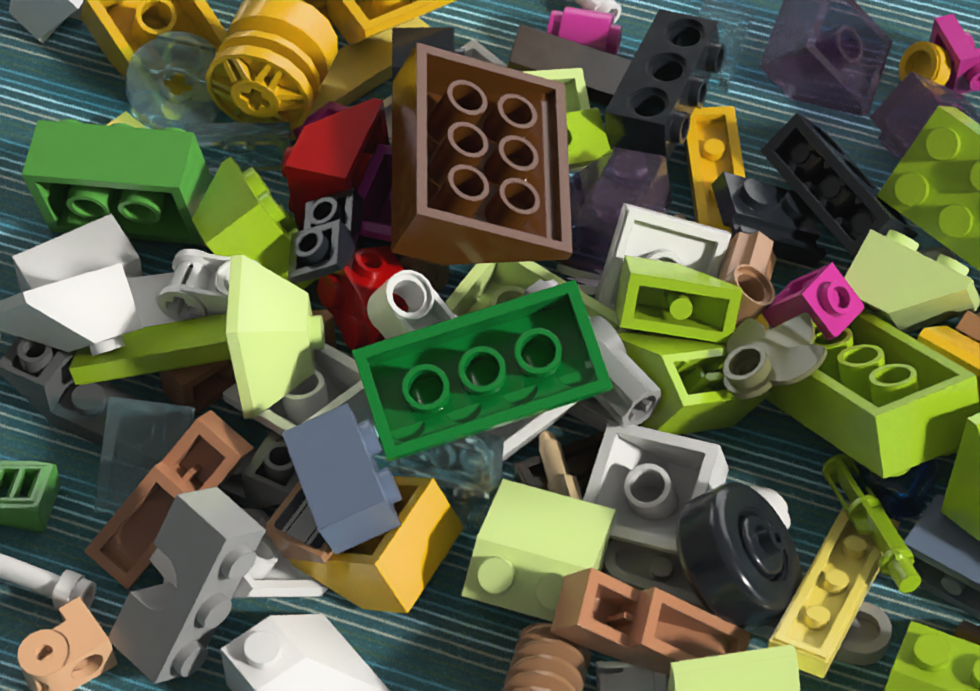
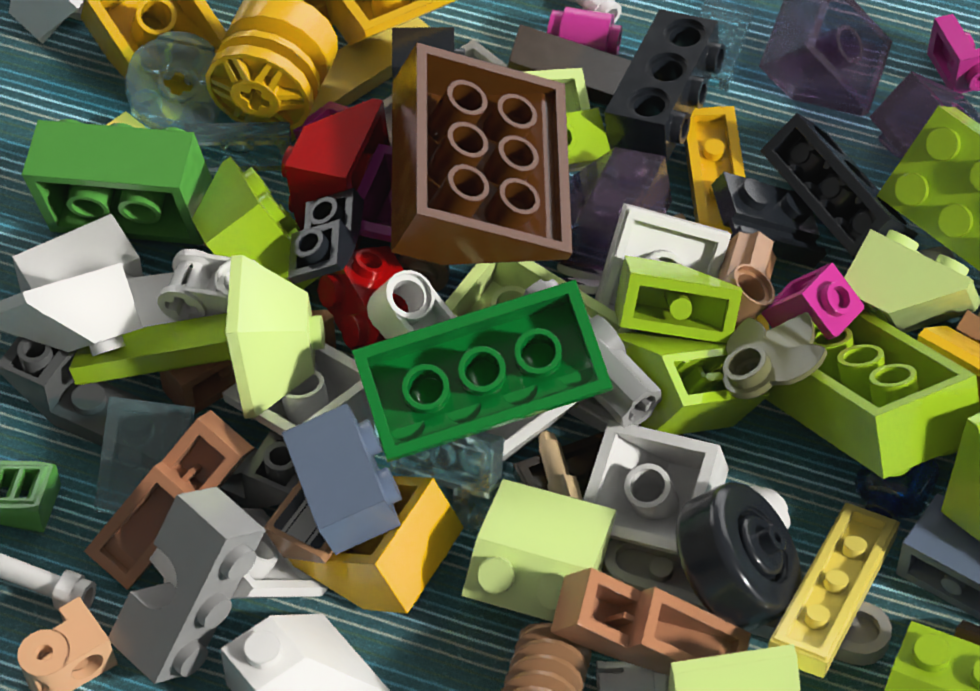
lime piece [822,454,921,593] -> none
yellow tile [899,41,951,95] -> none

